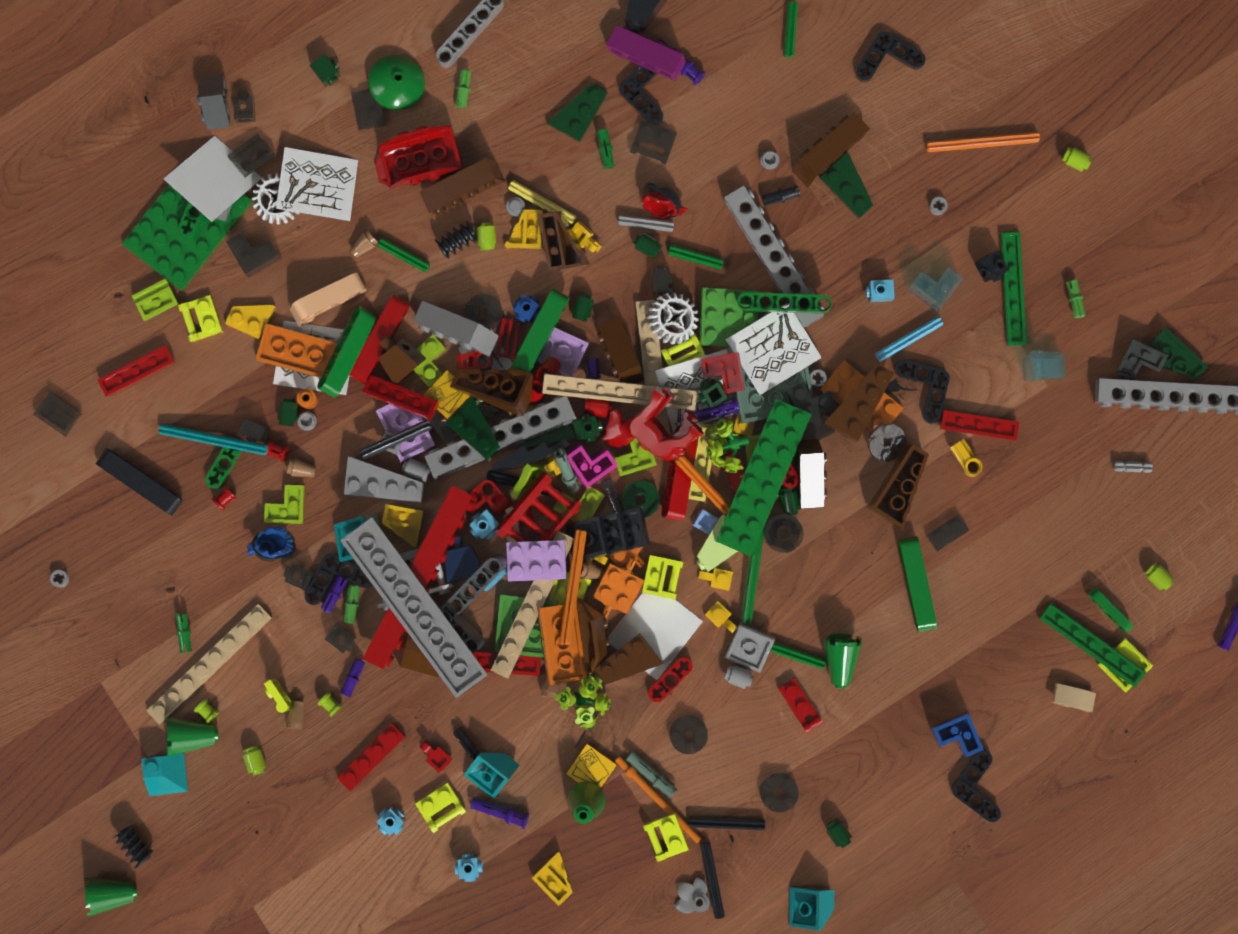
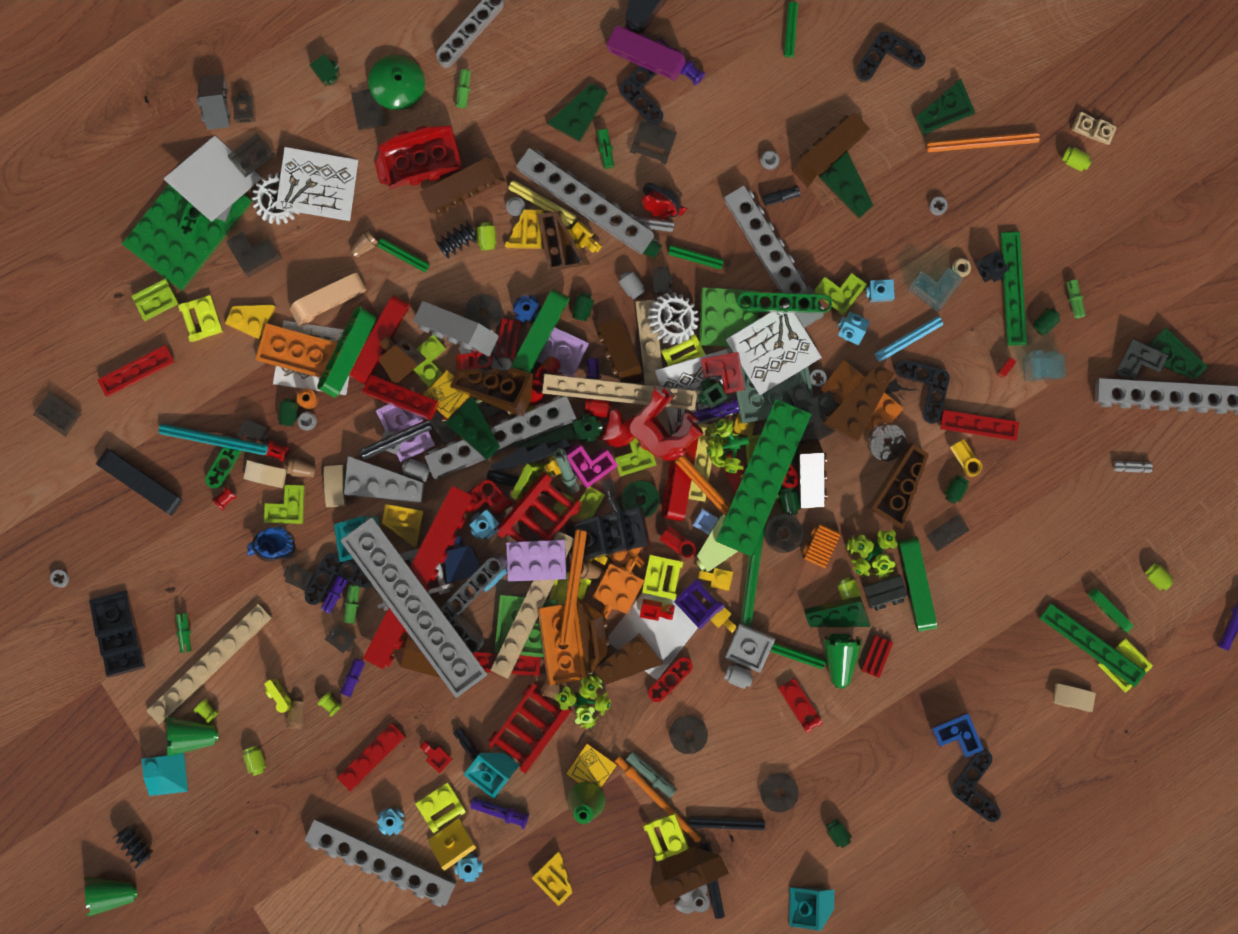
none -> black slope [89,590,146,678]
none -> tan slope [243,460,287,488]
none -> light grey brick [304,818,457,907]
none -> tan slope [324,465,346,507]
none -> yellow plate [427,818,476,871]
none -> red fence [488,683,572,774]
none -> light grey brick [516,148,654,255]
none -> light grey brick [618,271,645,300]
none -> red plate [640,599,675,621]
none -> reddish brown wedge [652,846,729,906]
none -> red piece [659,526,696,559]
none -> dark purple plate [673,578,725,629]
none -> orange brick [802,524,841,569]
none -> dark green wing [804,596,871,627]
none -> lime plate [814,273,867,315]
none -> lime brick [837,577,862,600]
none -> medium azure brick [838,311,870,345]
none -> lime plant [846,530,898,578]
none -> red tile [861,635,894,678]
none -> pearl dark grey brick [863,575,908,611]
none -> dark green wing [915,79,975,136]
none -> dark green brick [943,474,969,504]
none -> tan plate [952,258,971,277]
none -> red tile [996,357,1016,378]
none -> dark green brick [1032,308,1061,336]
none -> tan slope [1071,112,1117,145]

